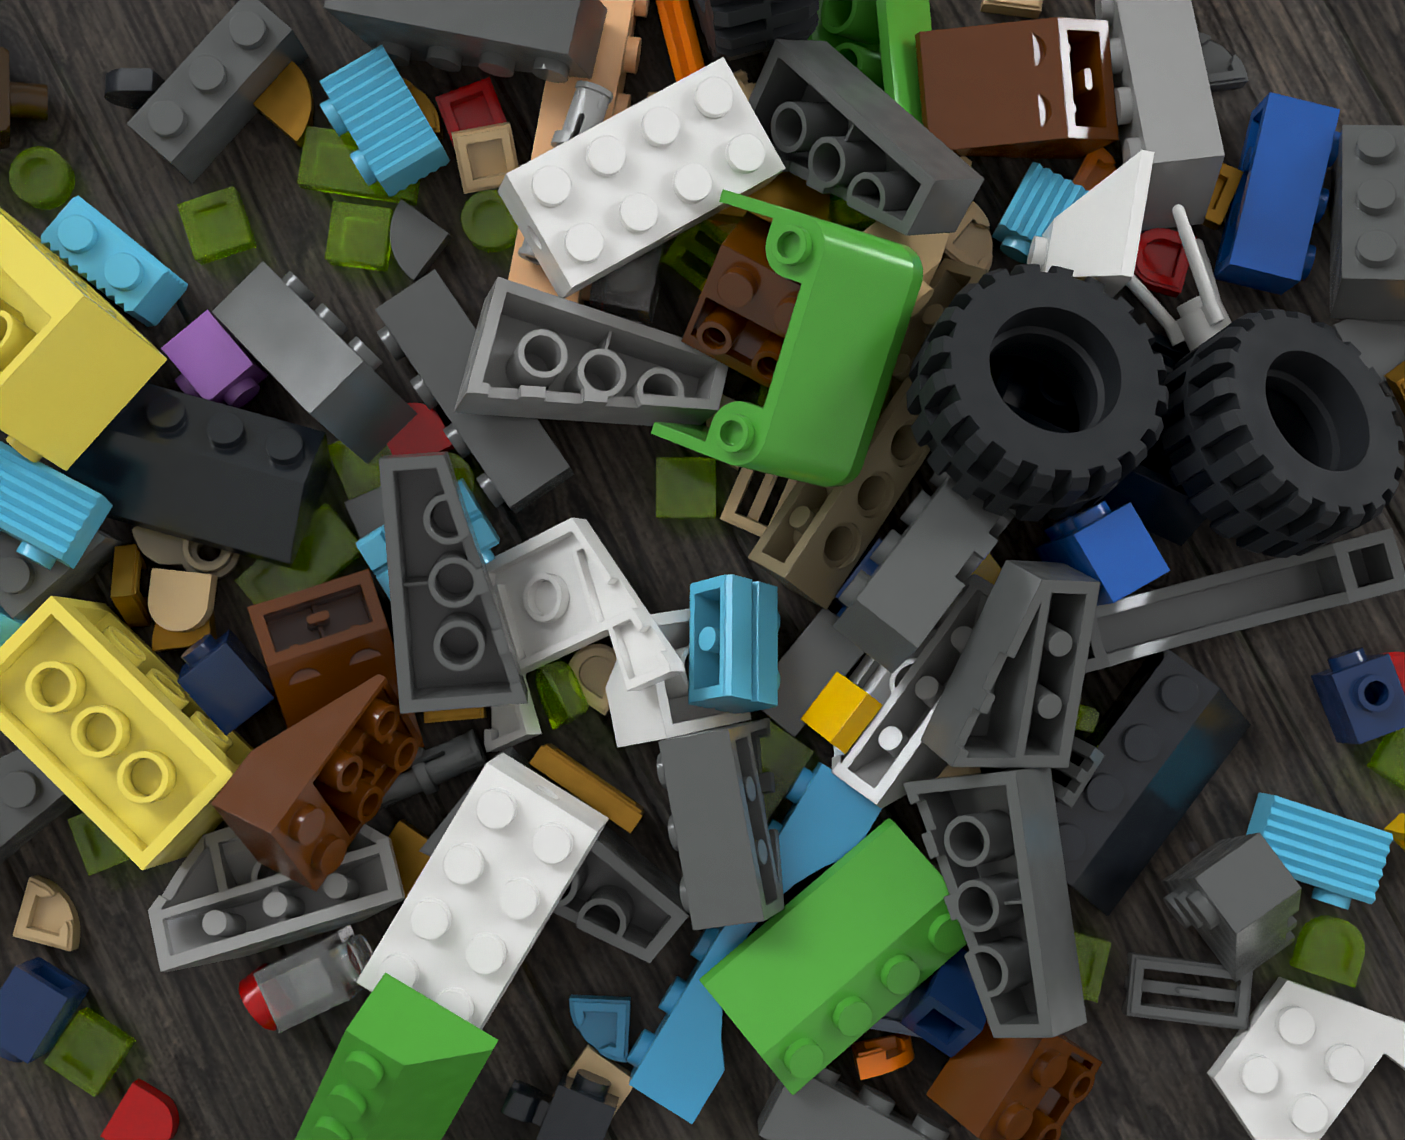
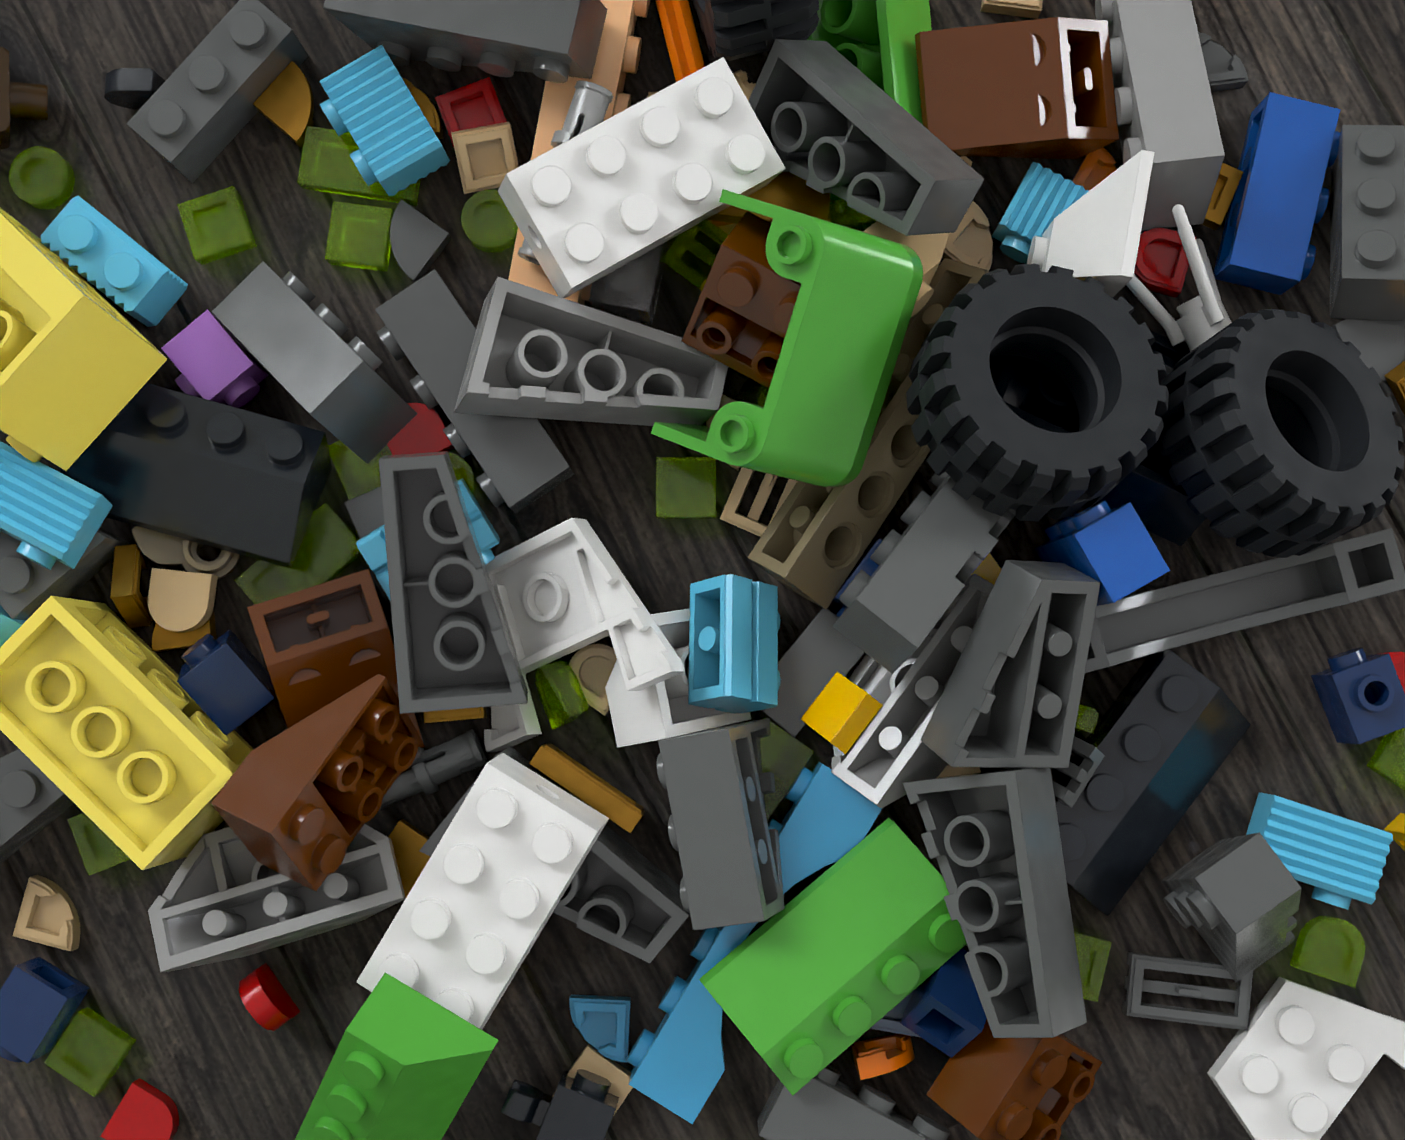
clear brick [253,925,373,1033] -> none

